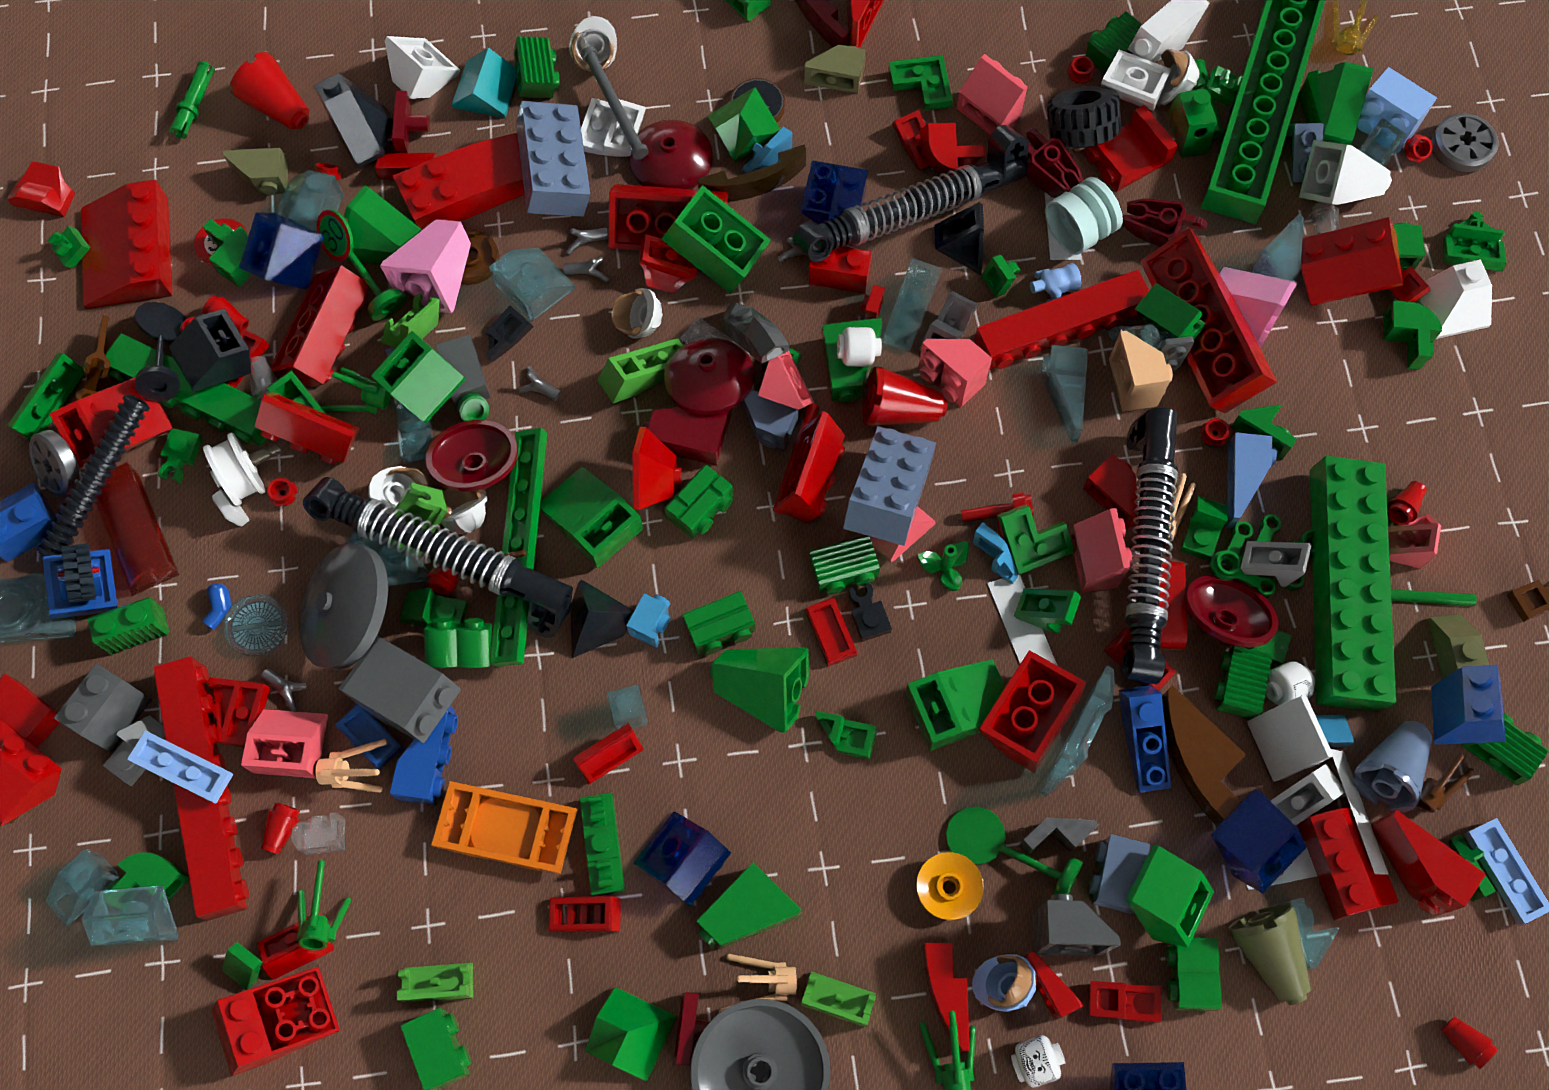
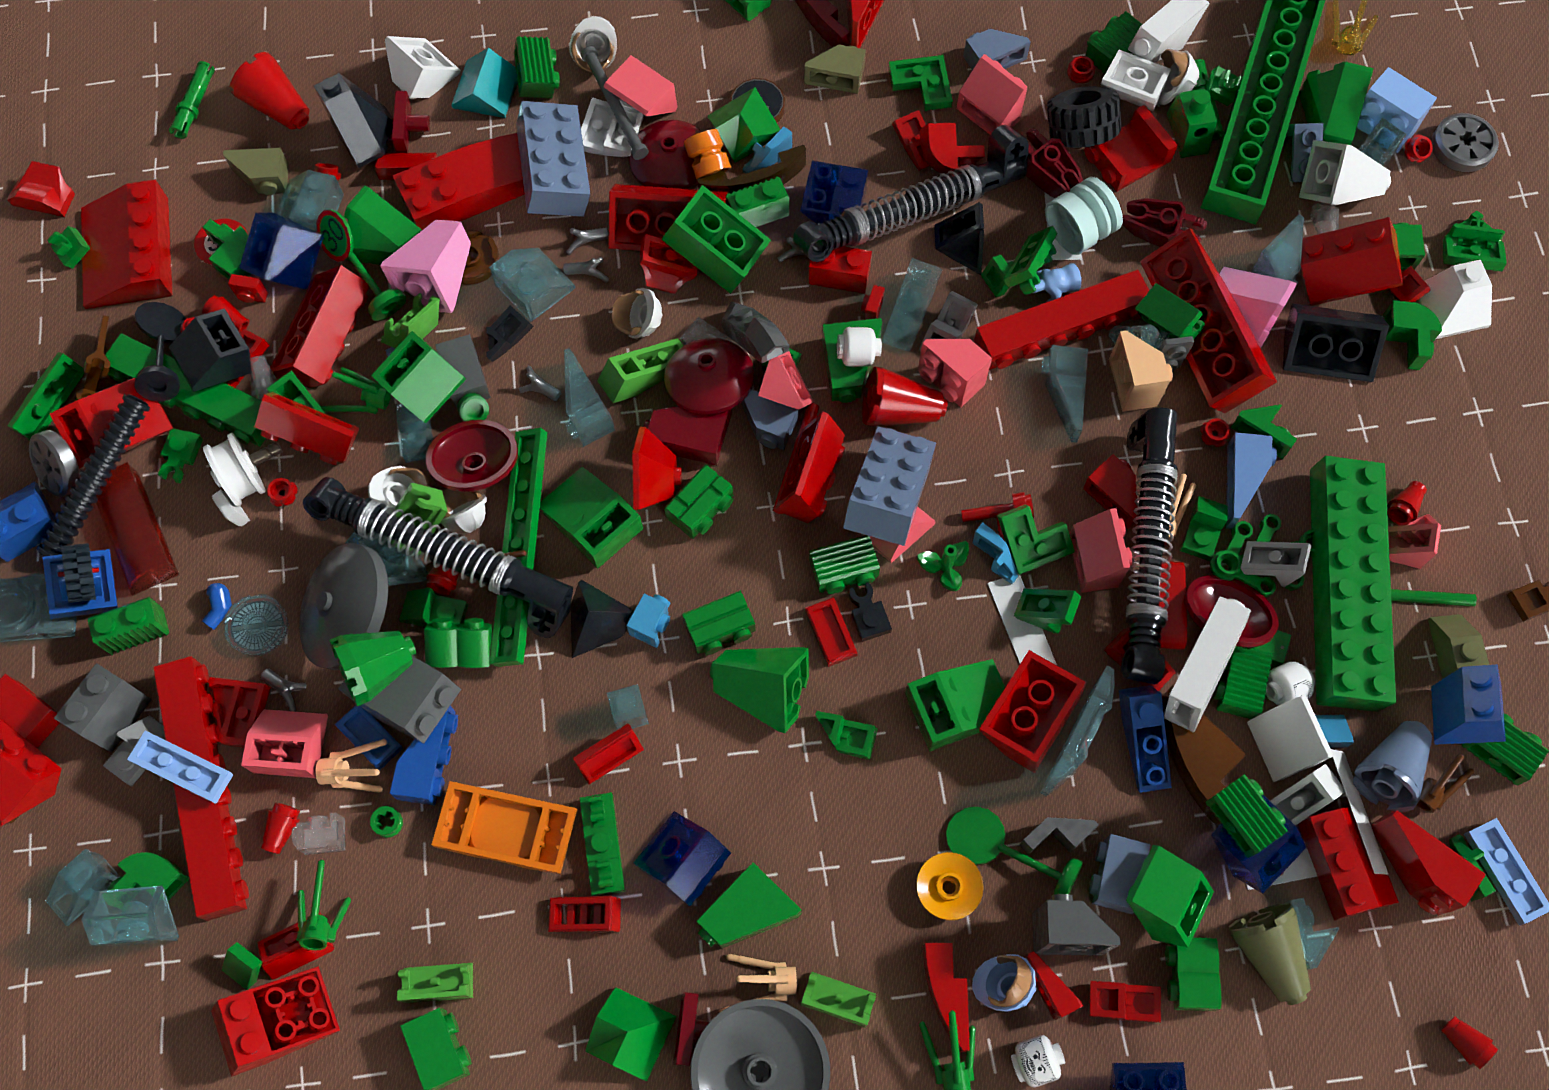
none -> red plate [228,274,268,303]
none -> green cone [329,631,416,706]
none -> green bush [370,806,403,838]
none -> clear light blue slope [564,348,615,447]
none -> coral slope [604,55,678,116]
none -> orange wheel [683,129,731,179]
none -> green brick [726,176,790,227]
none -> sand blue slope [963,29,1031,70]
none -> green plate [1003,225,1058,295]
none -> white slope [1164,596,1251,732]
none -> green brick [1206,774,1288,858]
none -> black slope [1283,303,1389,382]

